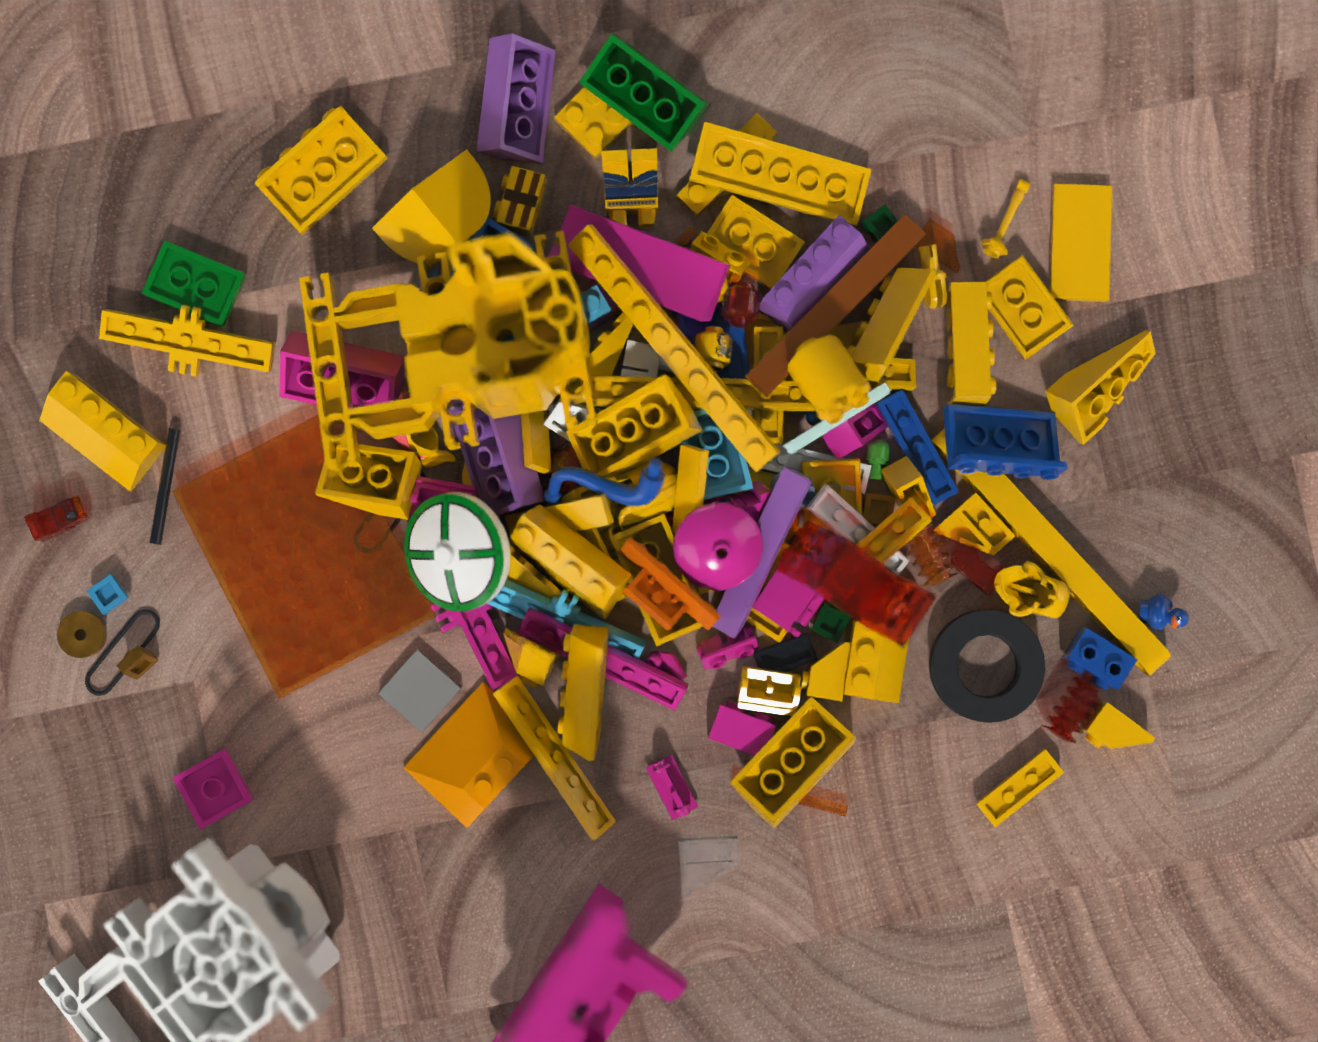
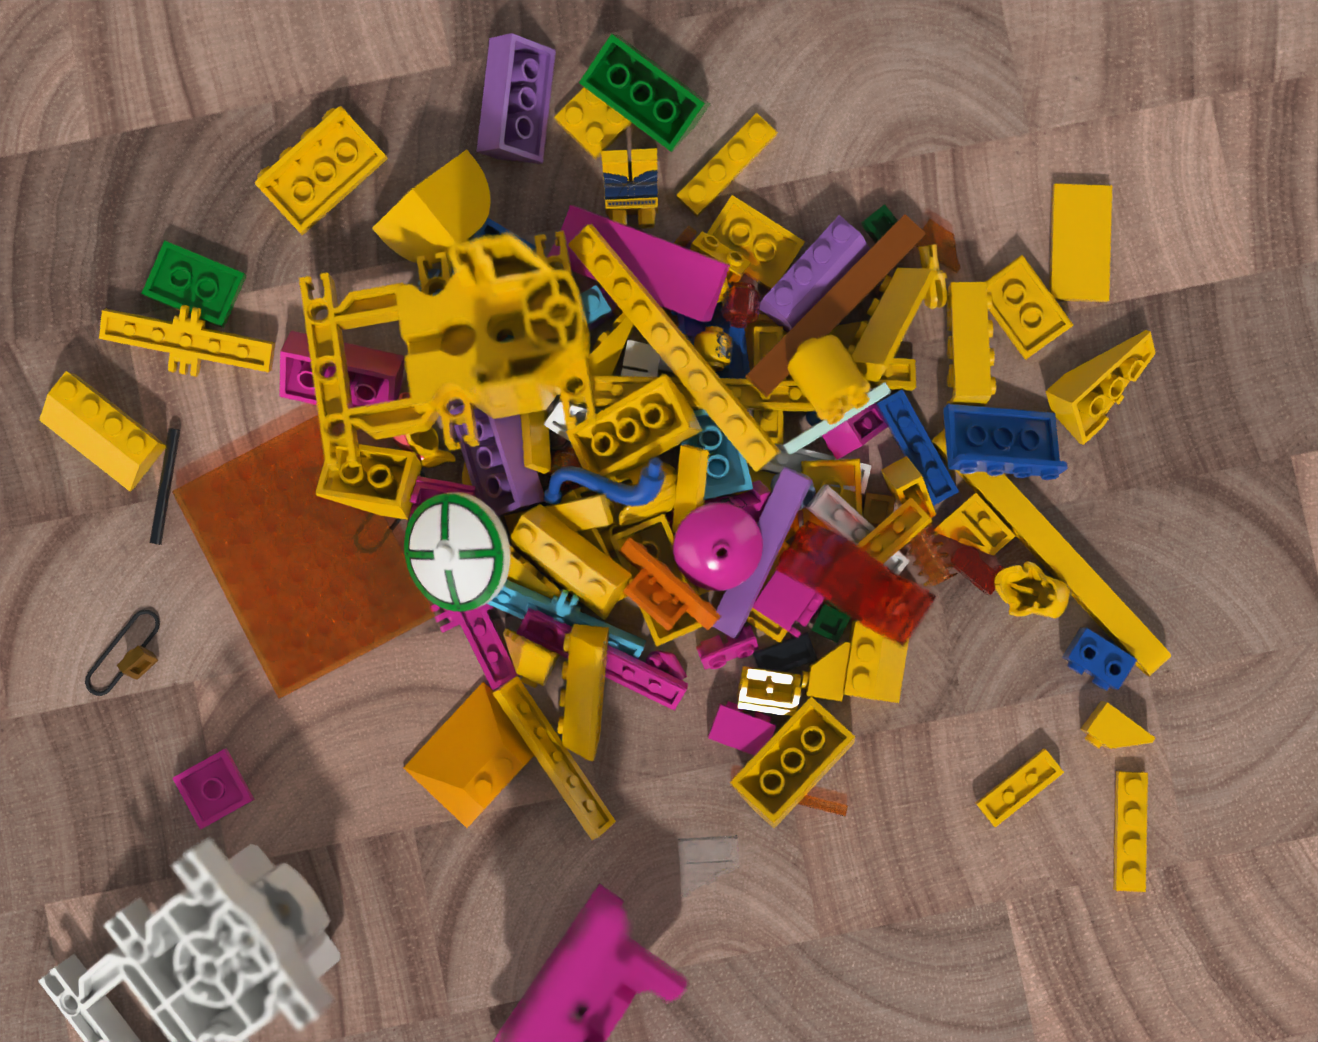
clear red leg [24,496,89,542] -> none
pearl gold piece [57,611,107,658] -> none
dark azure plate [87,574,130,615] -> none
light grey tile [378,649,462,733] -> none
brick [493,166,547,236] -> none
dark pink hinge [645,754,698,820] -> none
yellow plate [689,122,872,227] -> none
bright green cylinder [865,438,890,480] -> none
black tyre [929,610,1045,723] -> none
yellow piece [980,179,1031,258] -> none
clear red piece [1041,676,1103,744] -> none
blue animal [1140,593,1189,630] -> none
none -> yellow plate [1113,771,1148,892]

